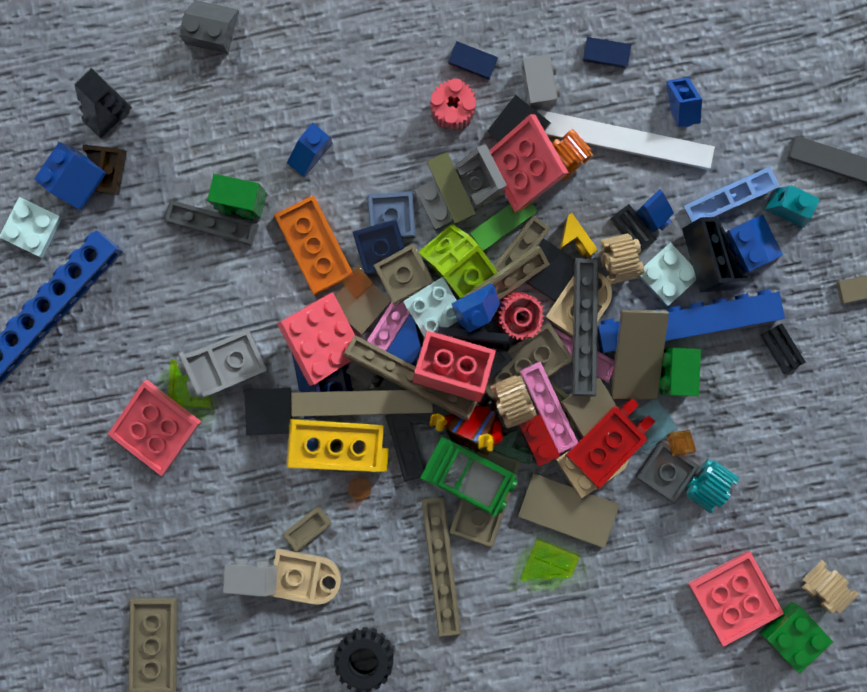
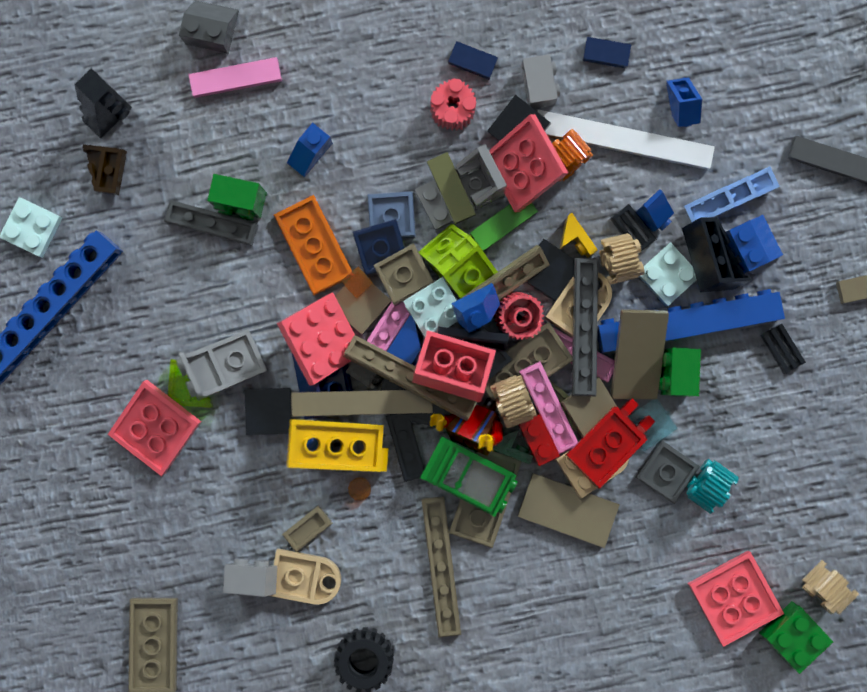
blue slope [34,142,106,210] -> none
dark tan tile [493,215,551,272] -> none
clear neon green wing [520,537,580,581] -> none
clear orange tile [666,430,696,457] -> none
teal torso [764,185,820,228] -> none
none -> bright pink tile [189,57,282,98]

